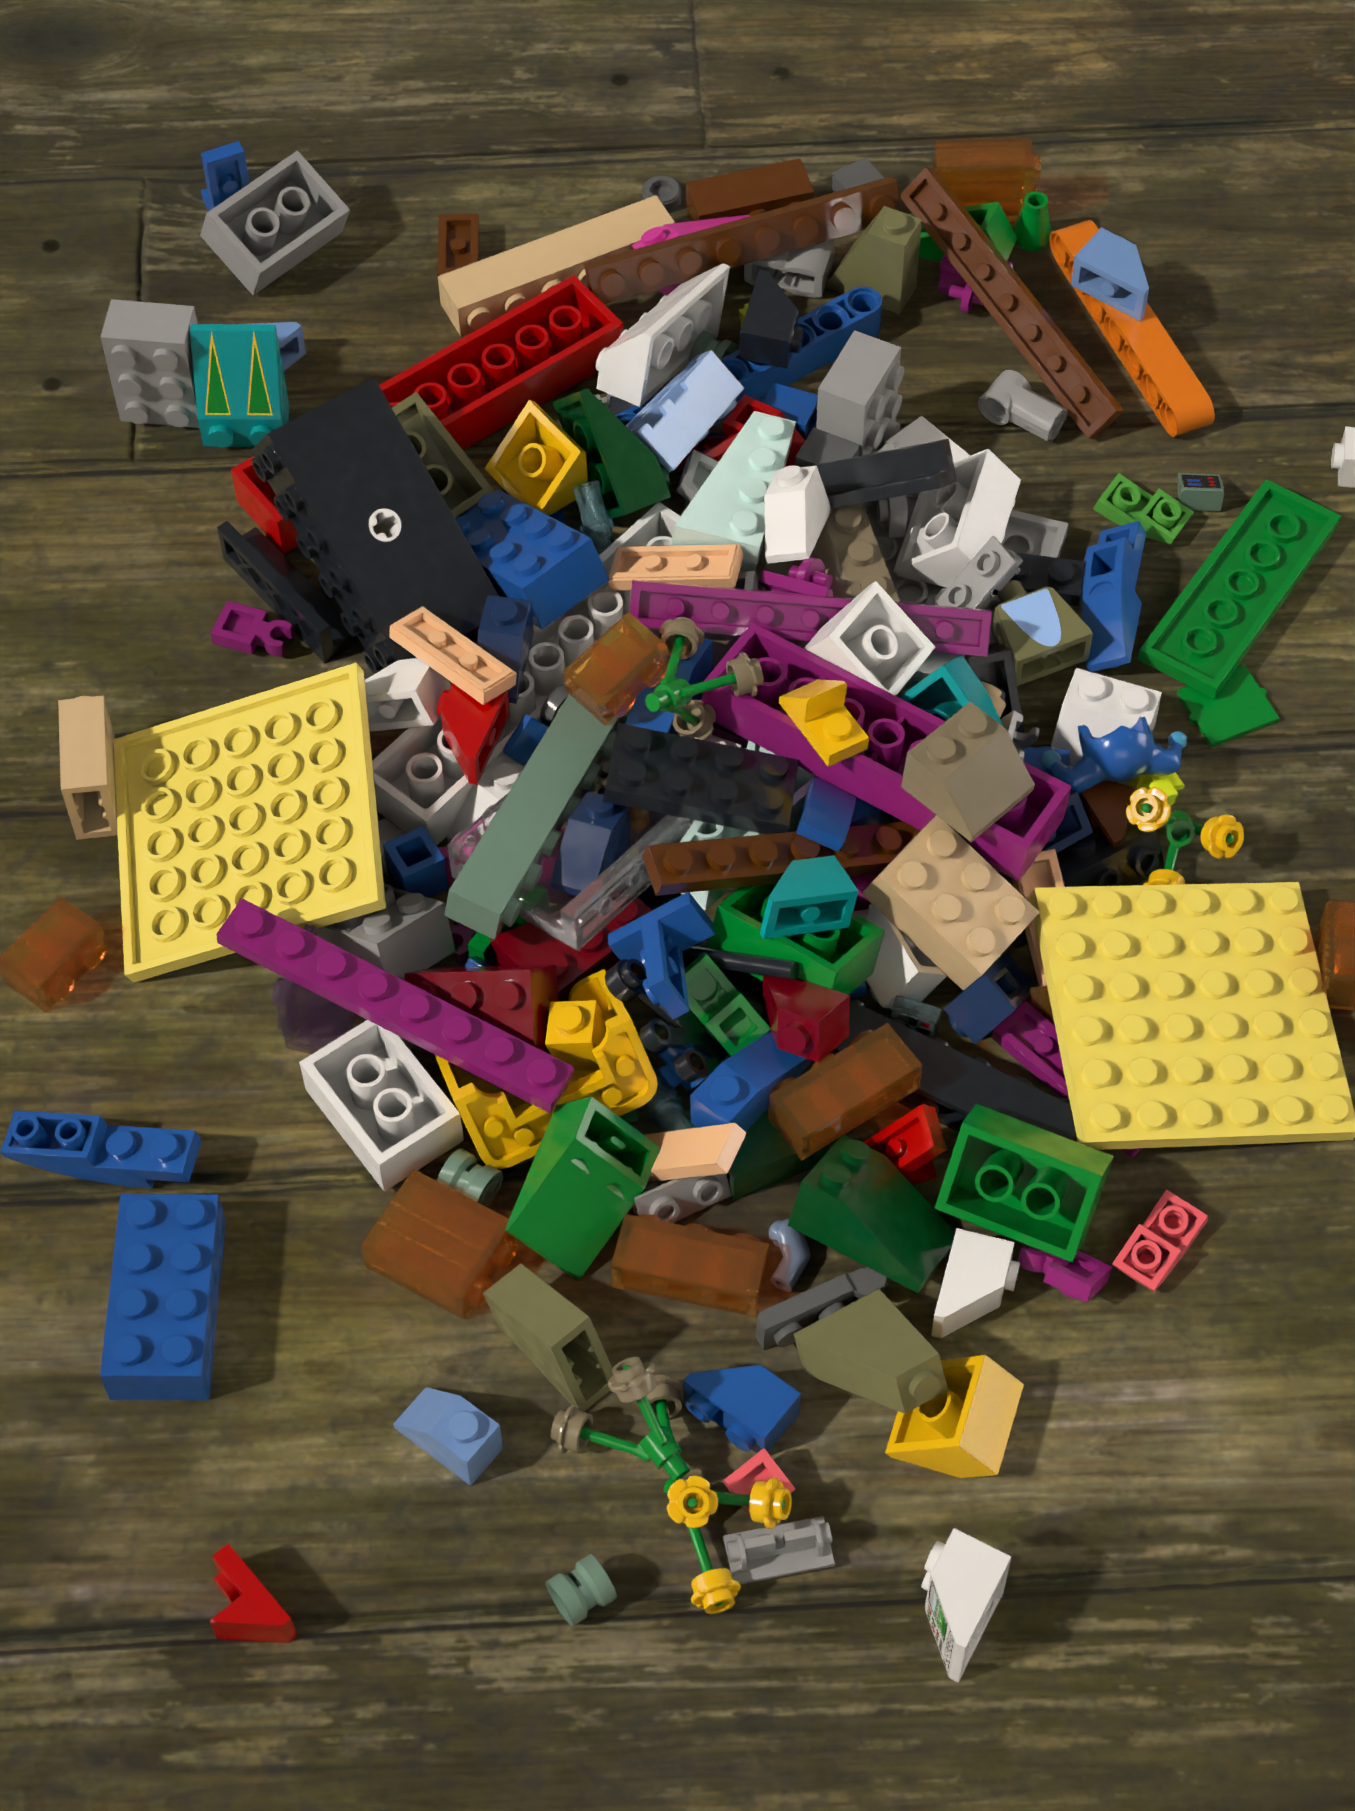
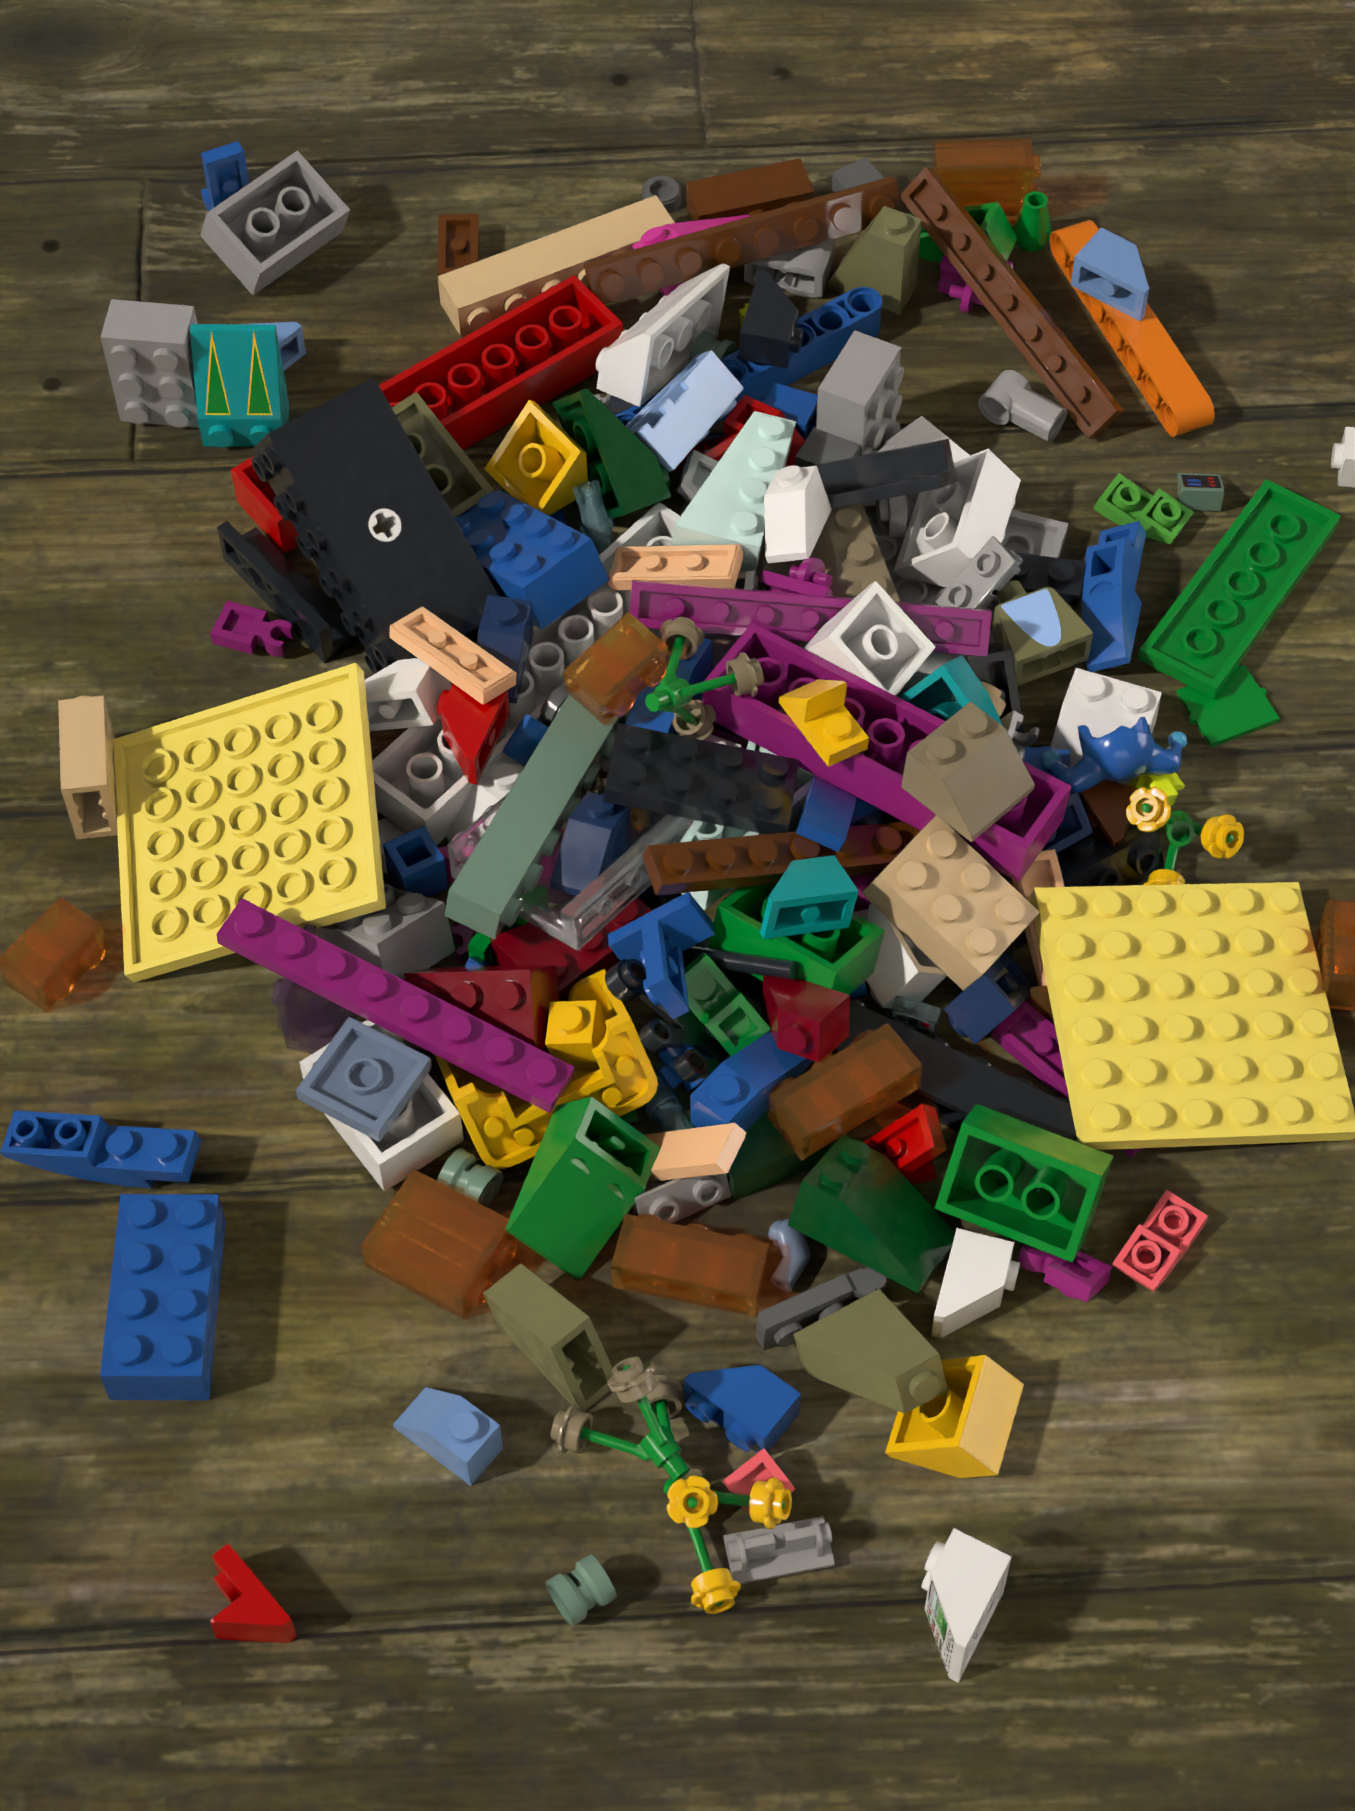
none -> sand blue plate [296,1017,432,1142]

